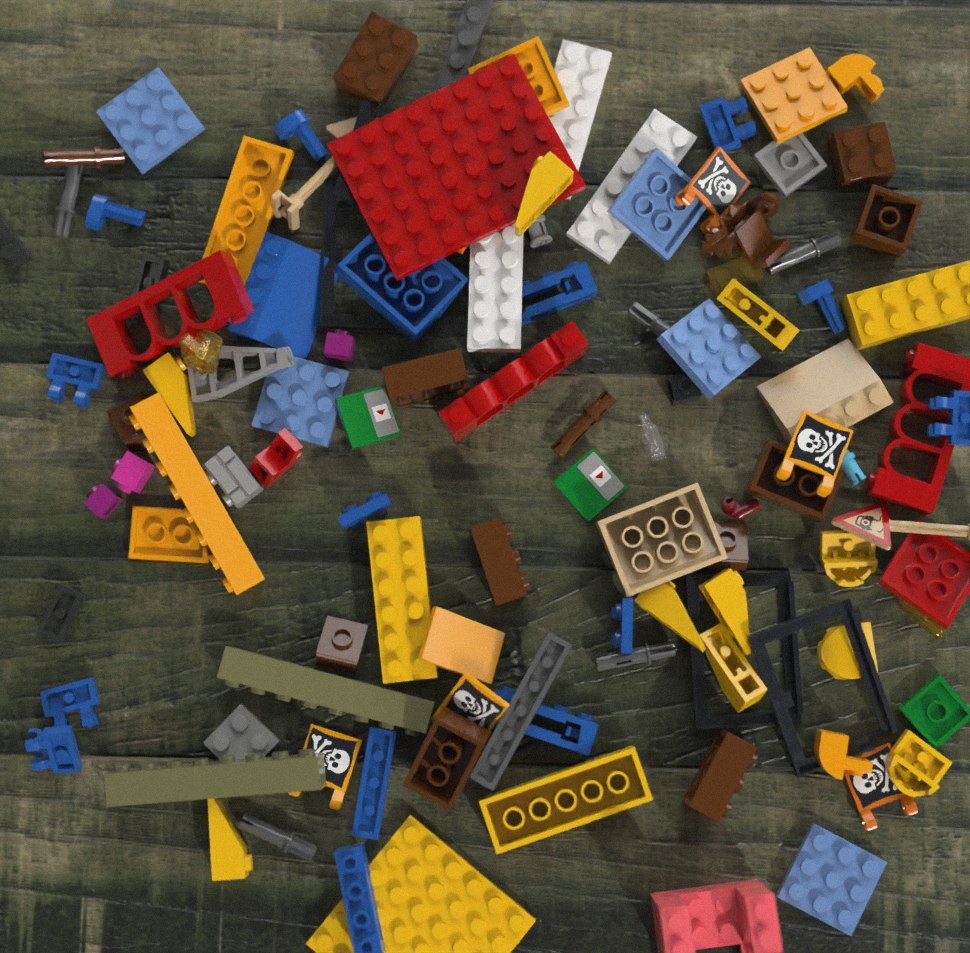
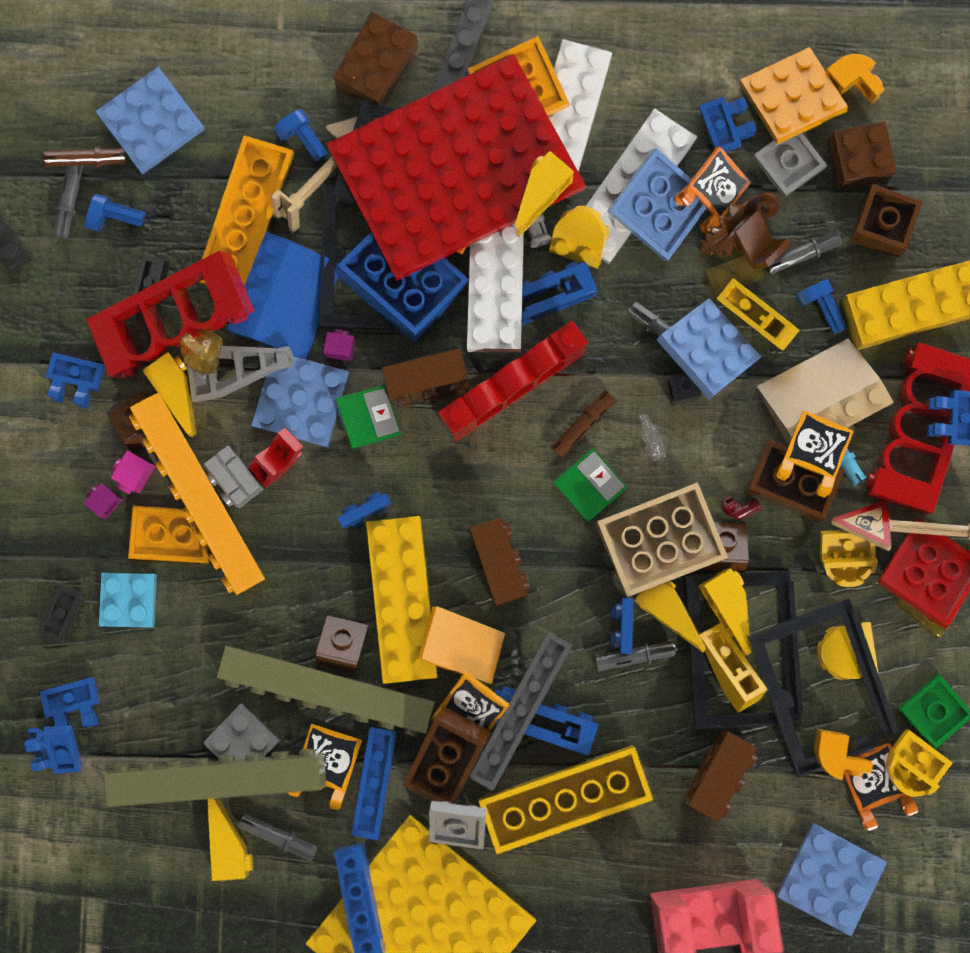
none -> medium azure plate [99,573,157,628]
none -> light grey plate [429,801,486,850]
none -> yellow slope [549,206,610,268]

